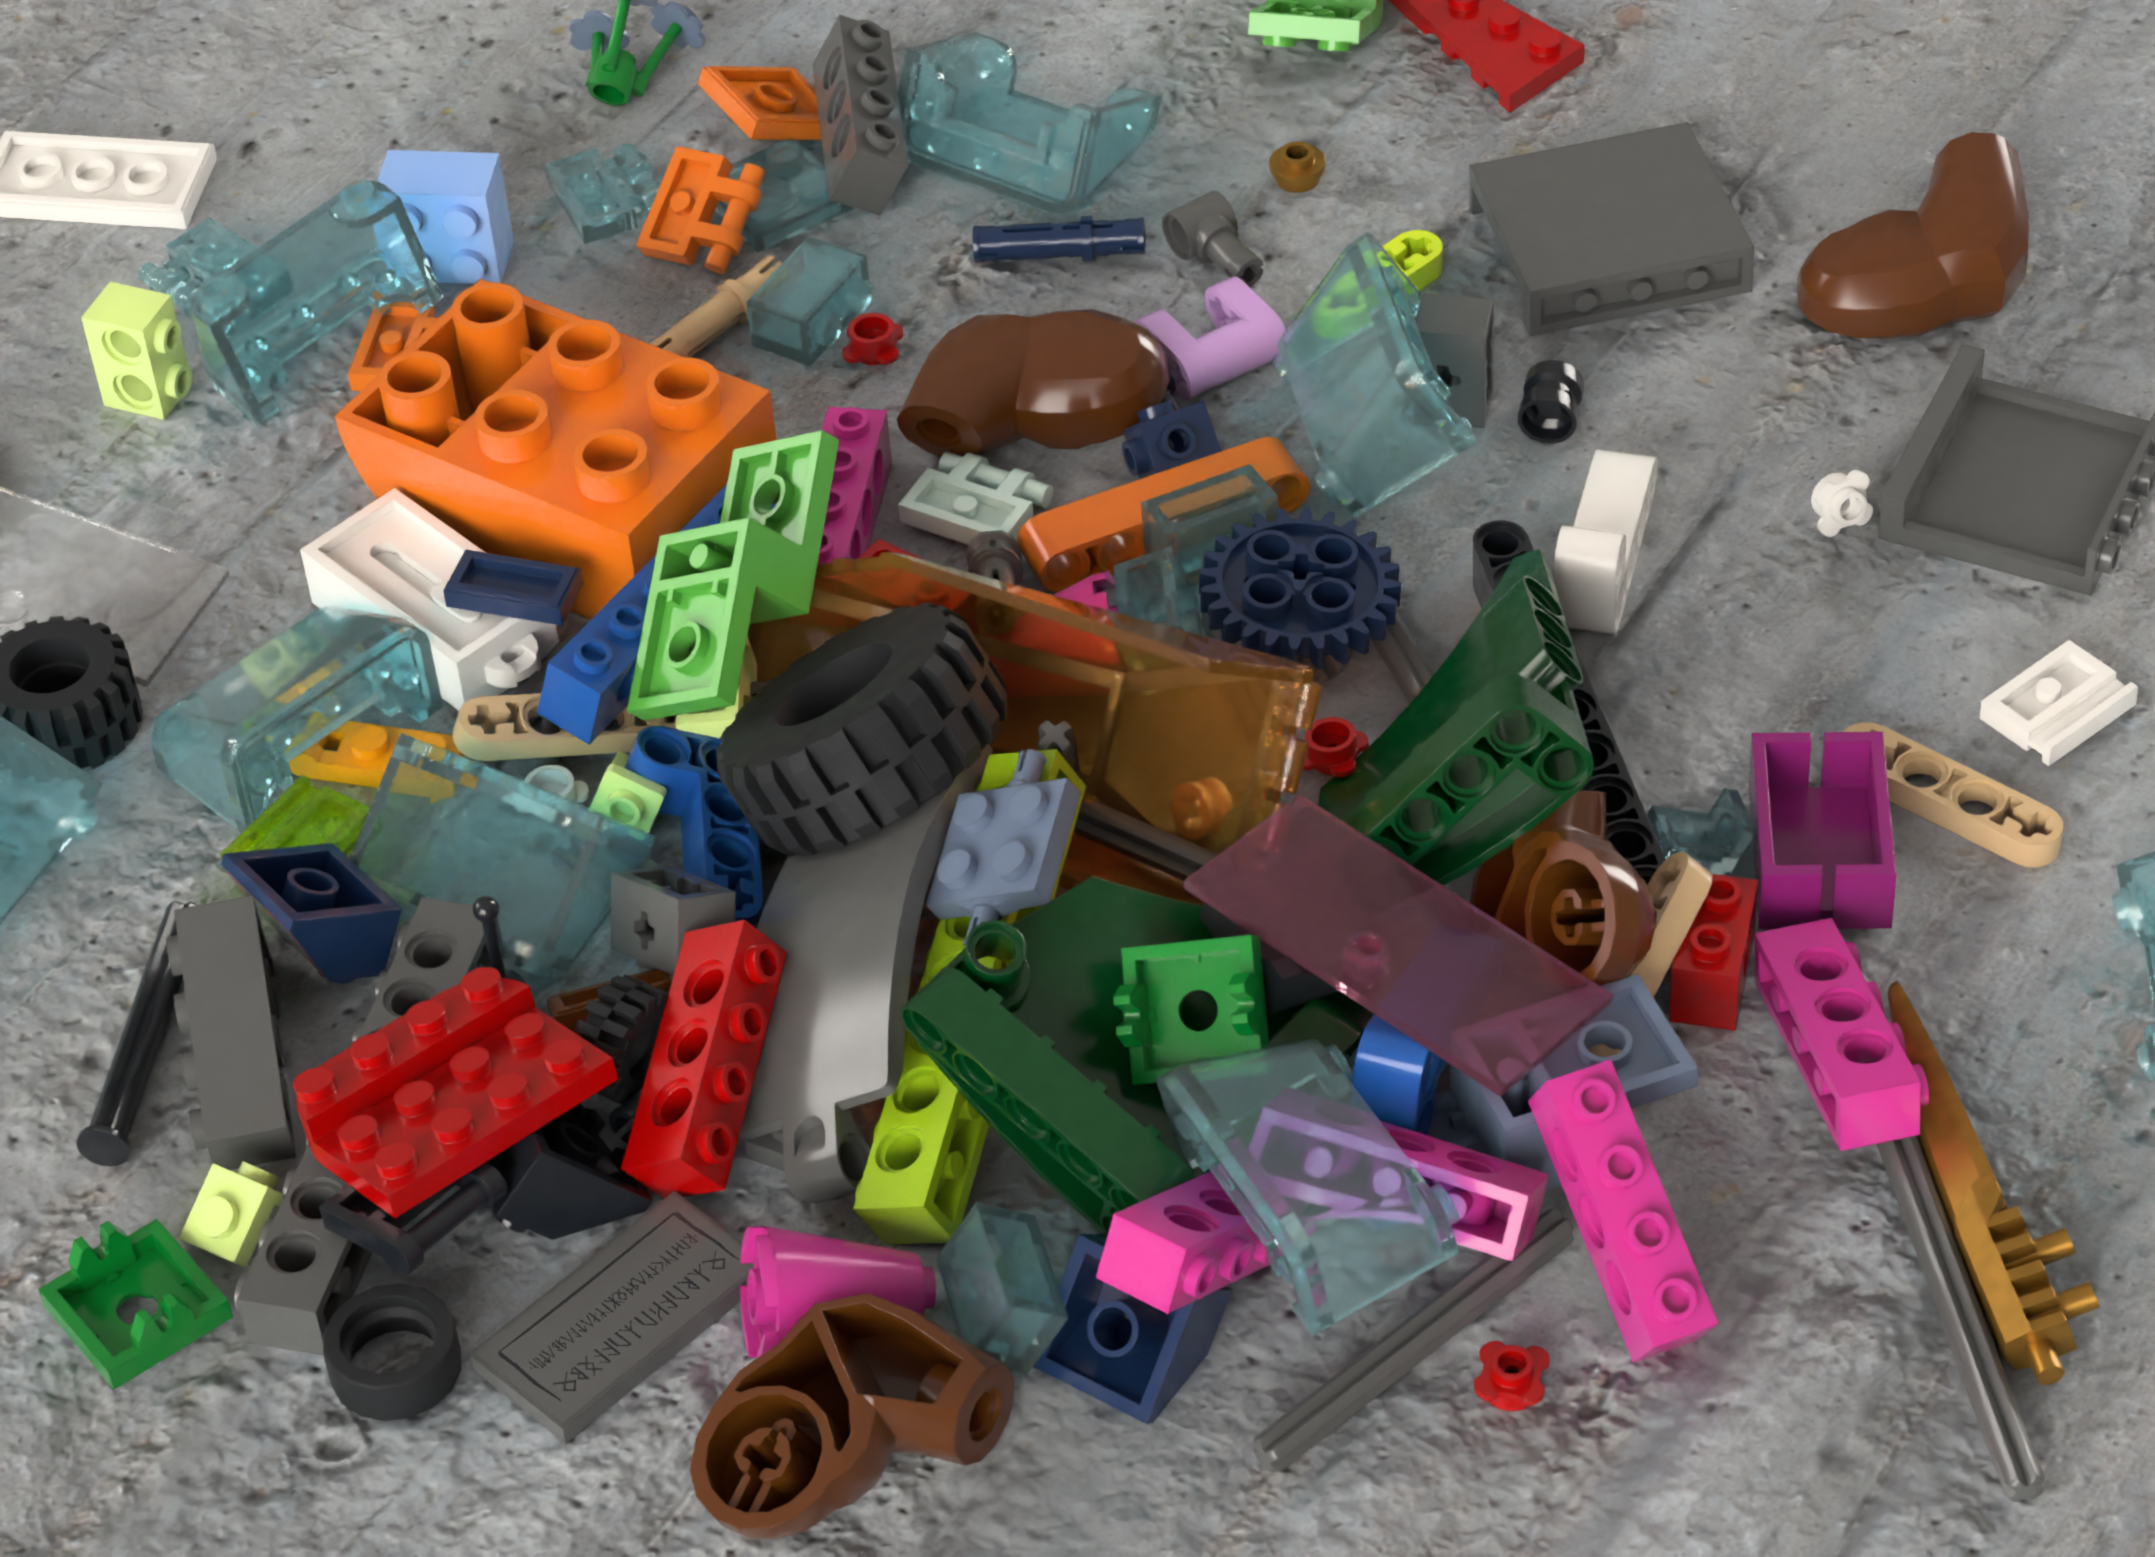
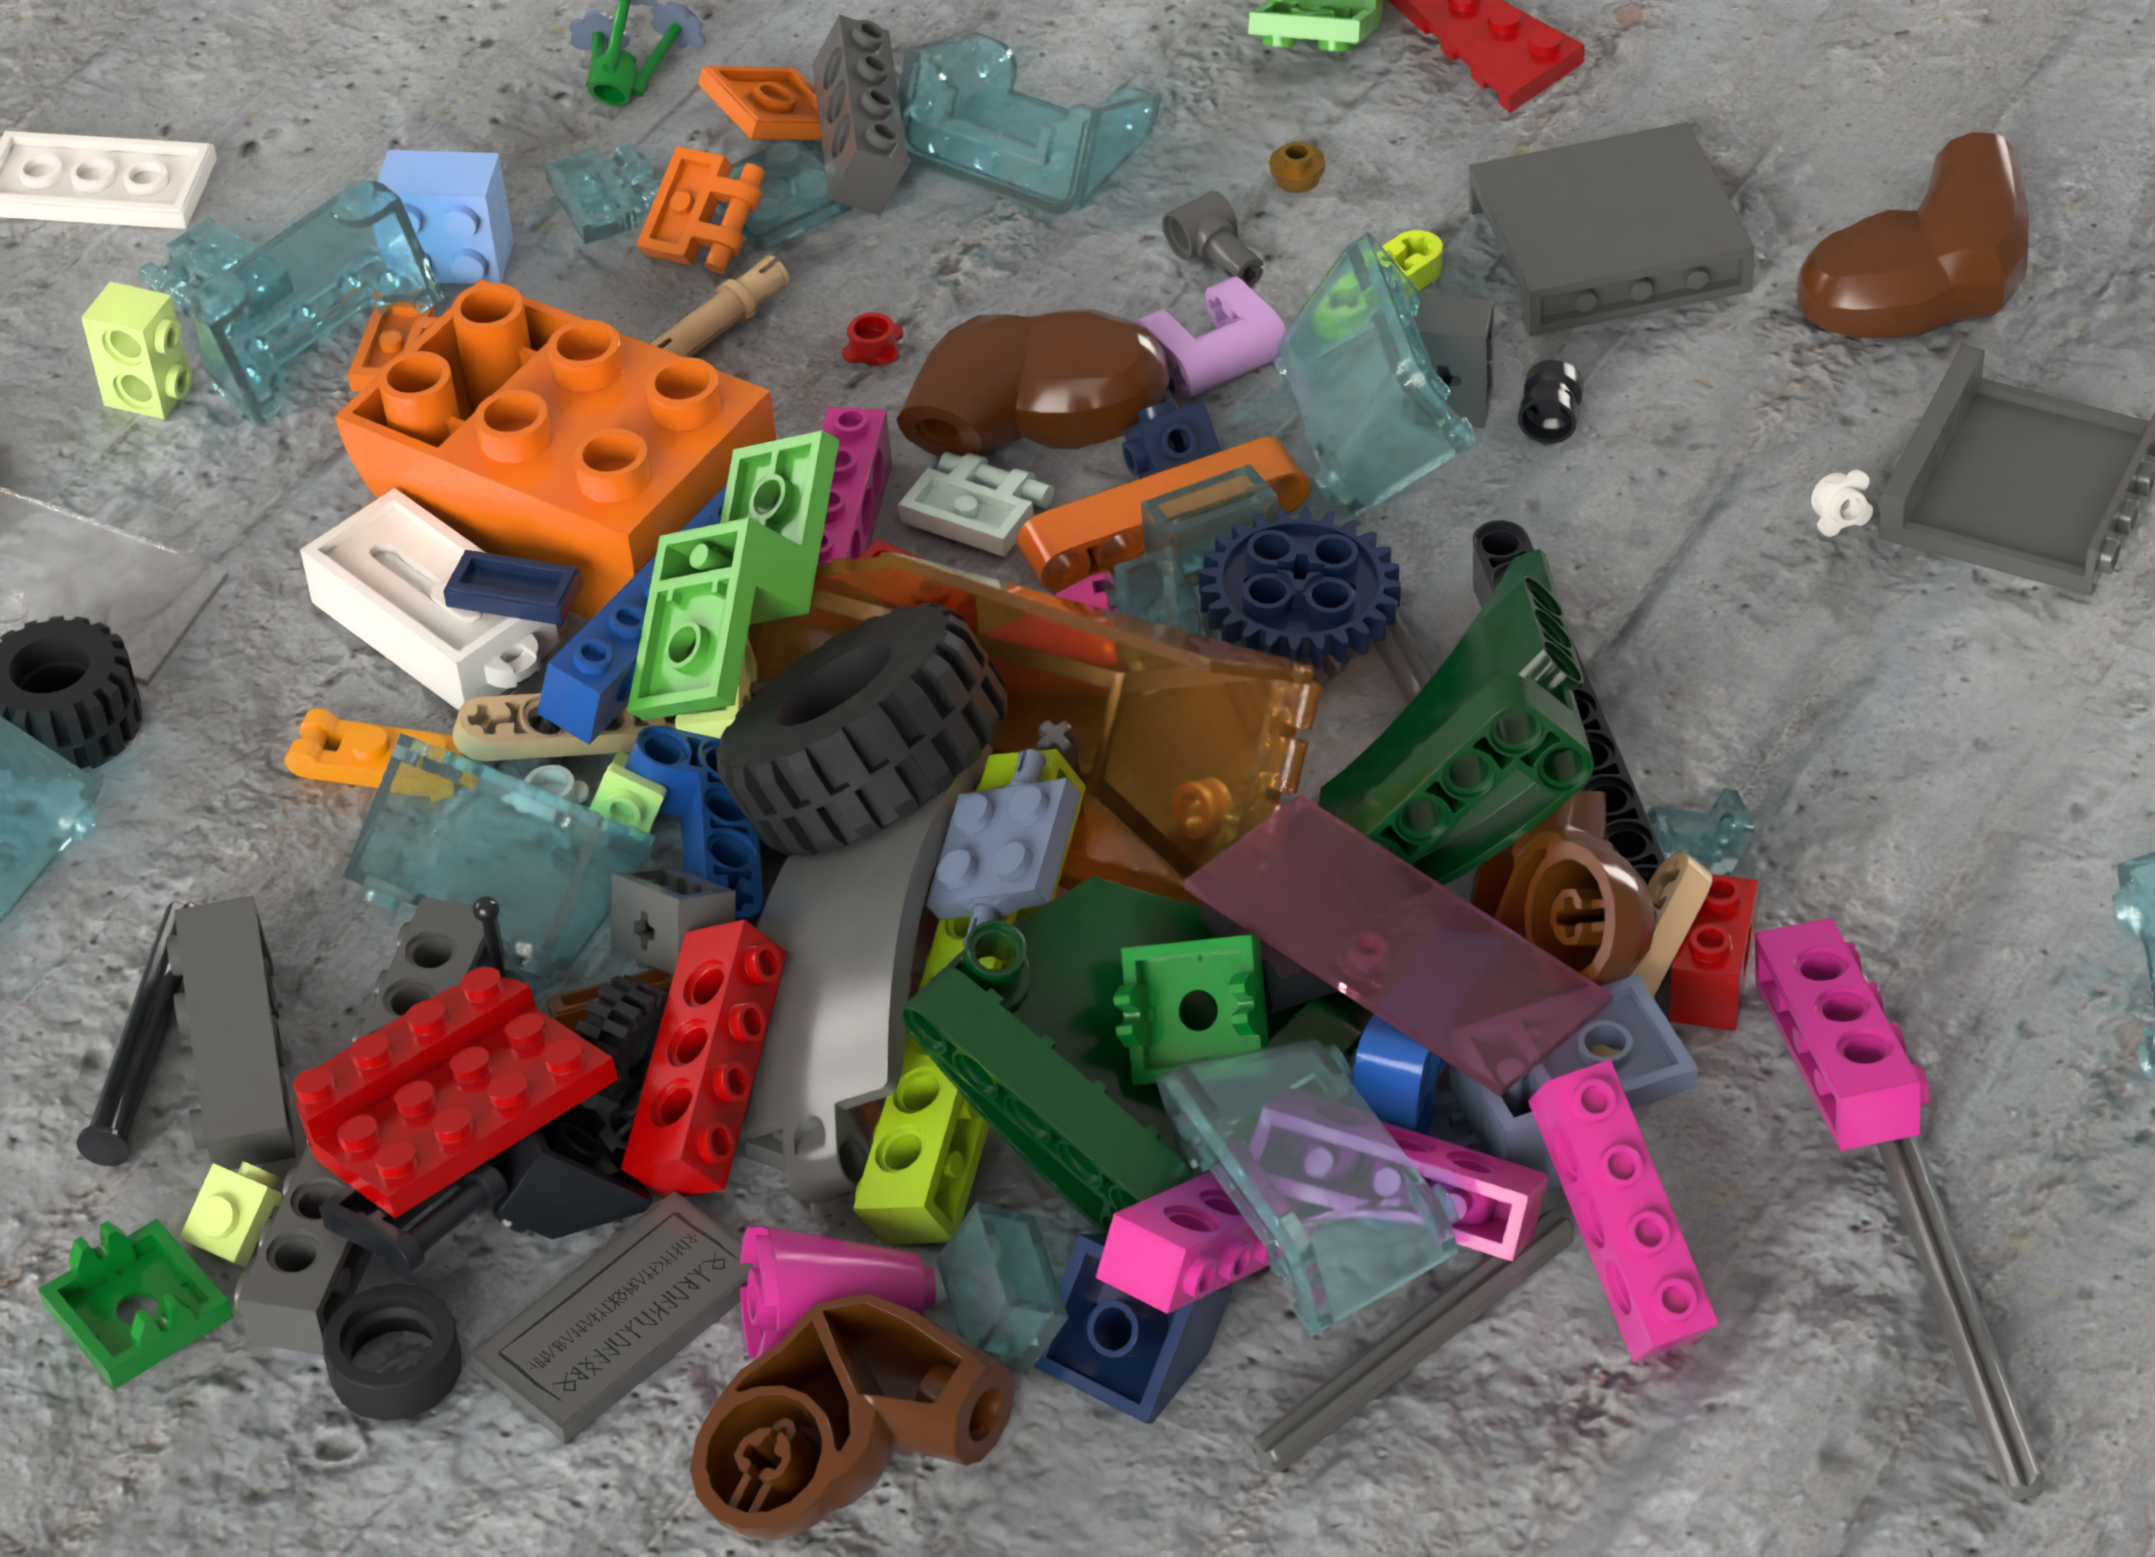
clear light blue windscreen [151,606,443,840] -> none
clear neon green plate [220,775,377,872] -> none
dark blue slope [221,843,402,983] -> none
clear light blue piece [746,236,873,366] -> none
dark grey pin [966,530,1023,631] -> none
dark blue pin [972,216,1146,263] -> none
dark grey axle [1074,802,1231,891] -> none
red plate [1296,717,1369,777] -> none
red plate [1474,1341,1550,1411] -> none
white beam [1553,449,1658,635] -> none
magenta piece [1749,732,1897,929] -> none
tan beam [1842,722,2063,868] -> none
pearl gold piece [1887,980,2100,1385] -> none
white plate [1980,640,2138,766] -> none

